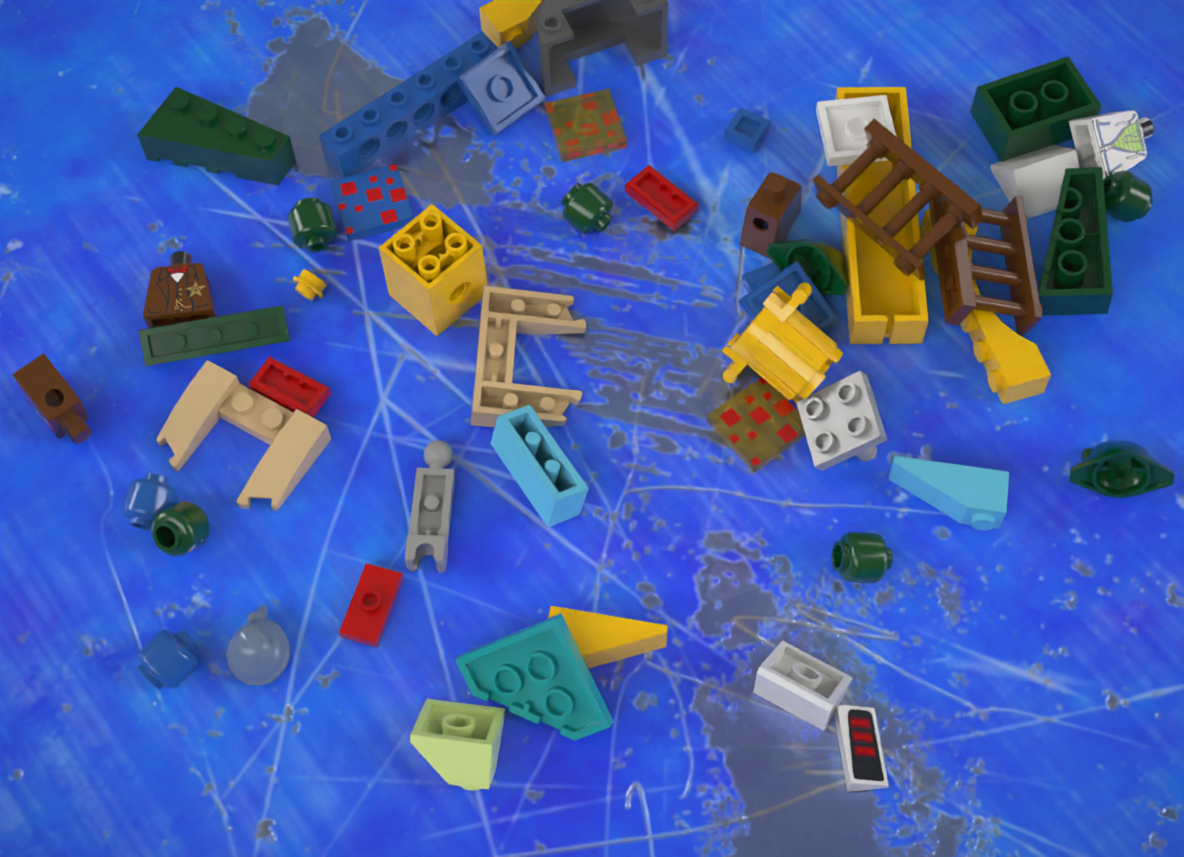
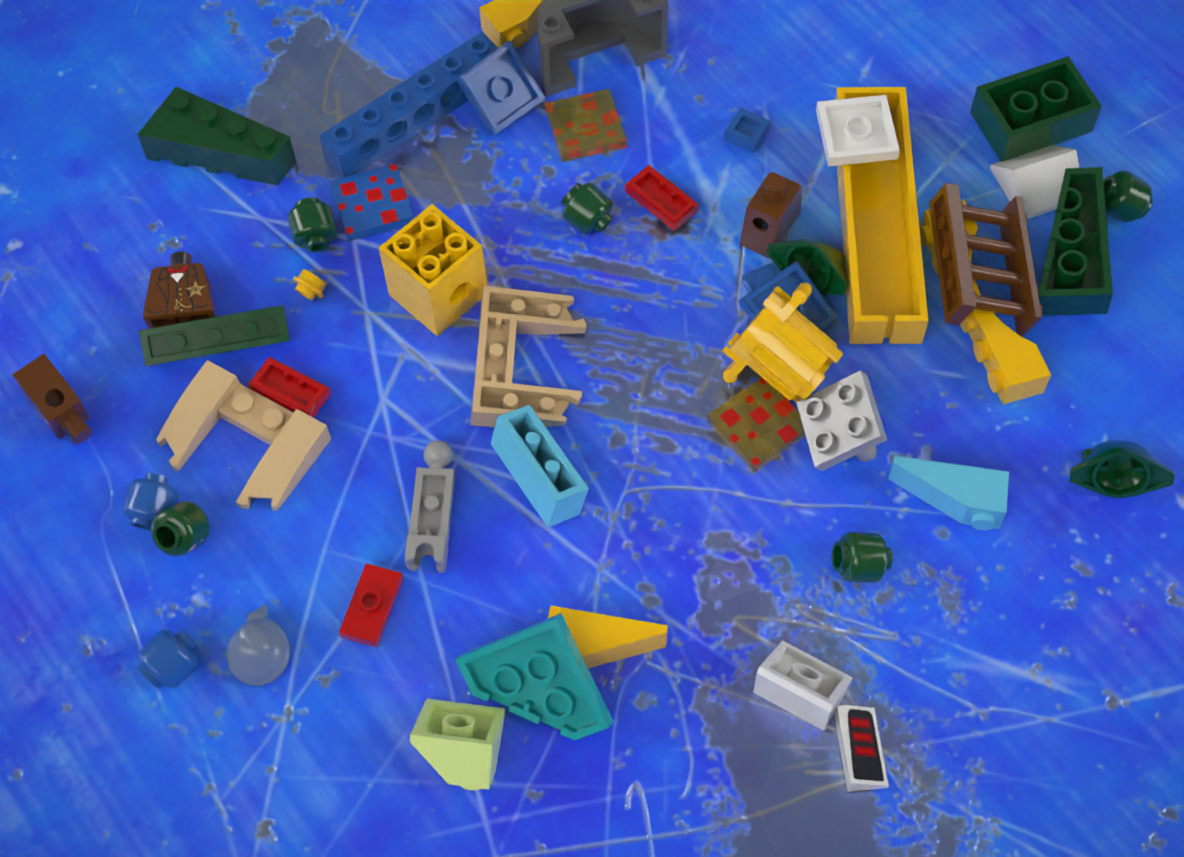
reddish brown fence [813,119,983,281] -> none
white torso [1068,110,1154,180] -> none

